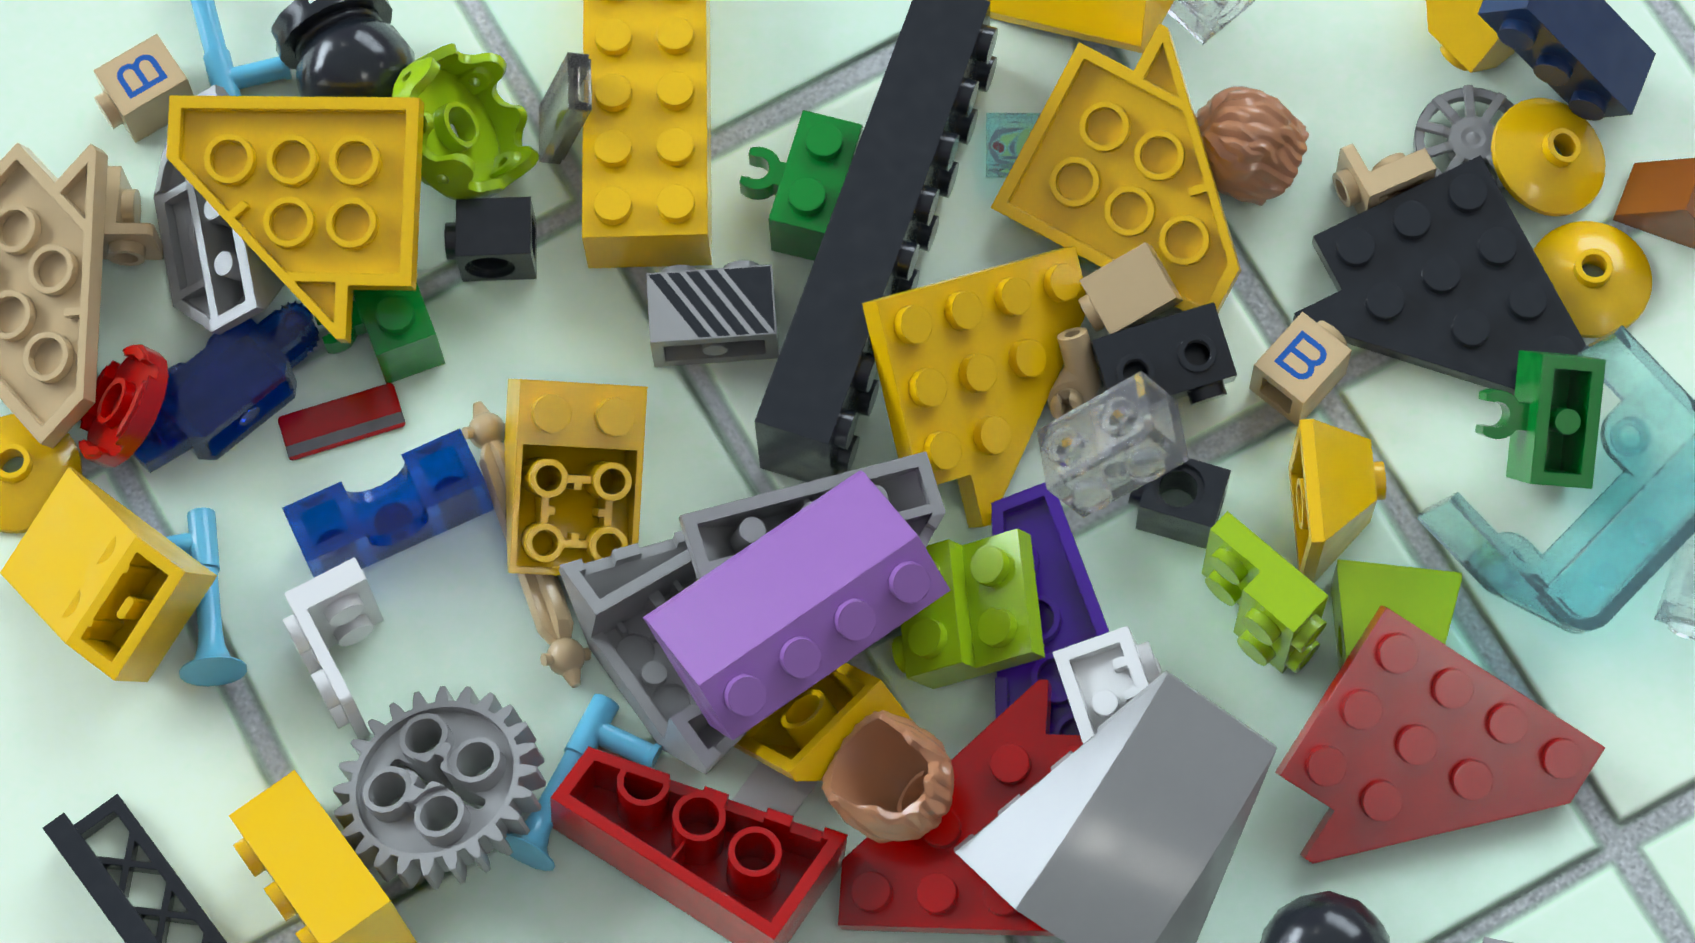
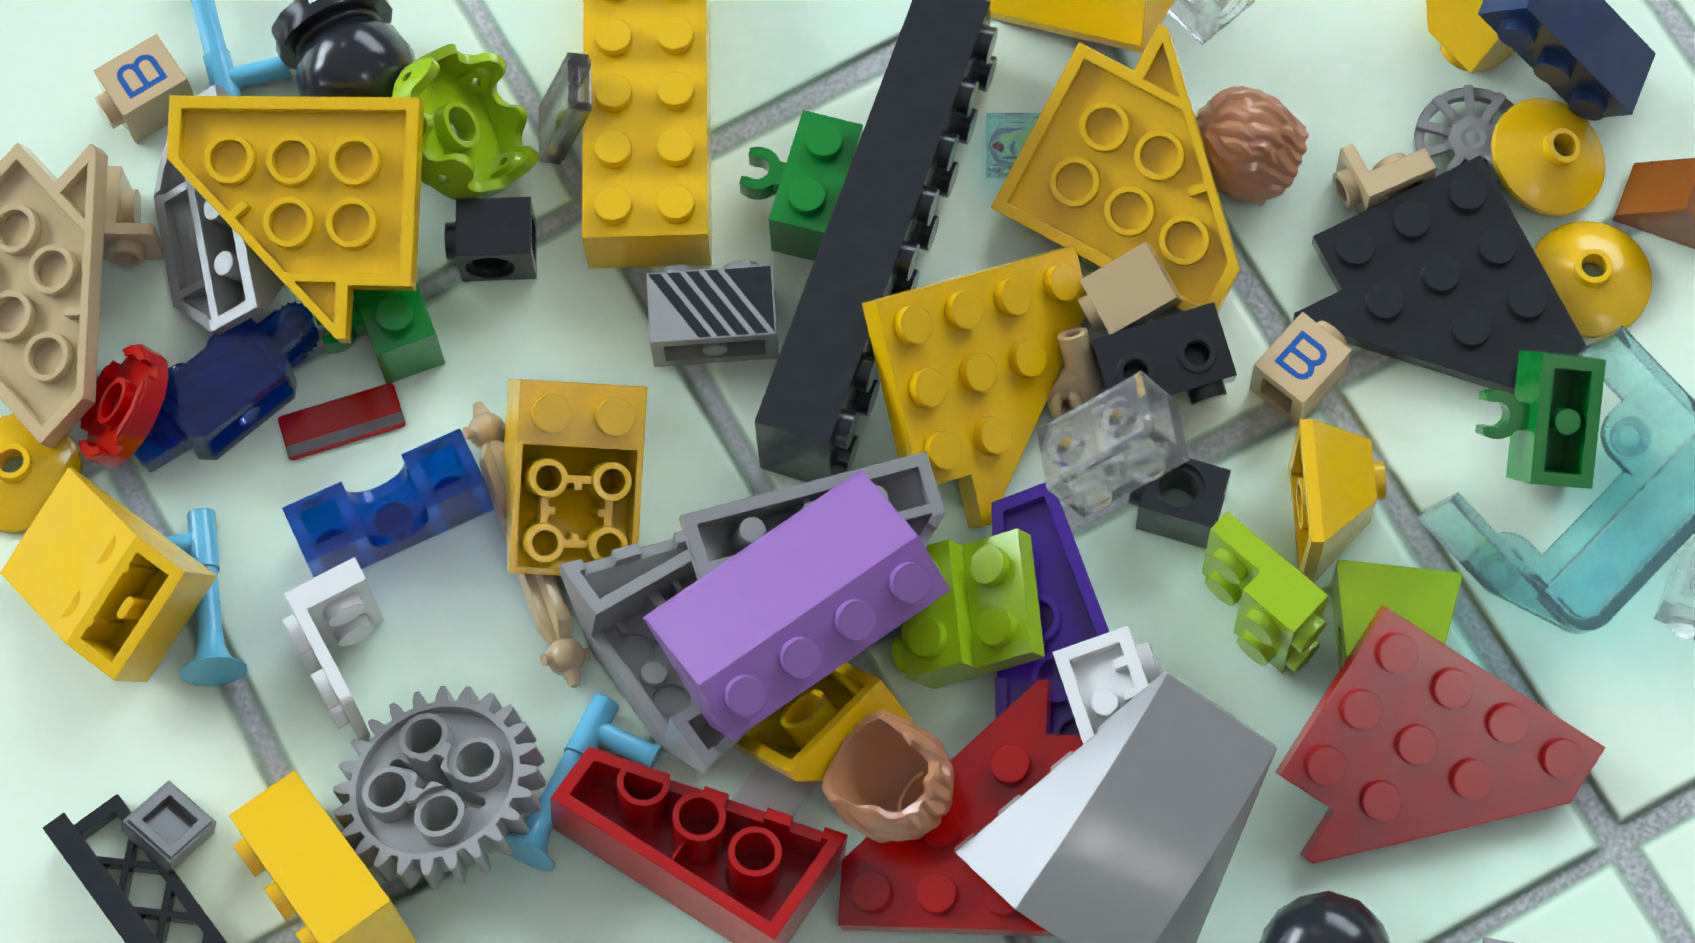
none -> tile [121,780,217,873]

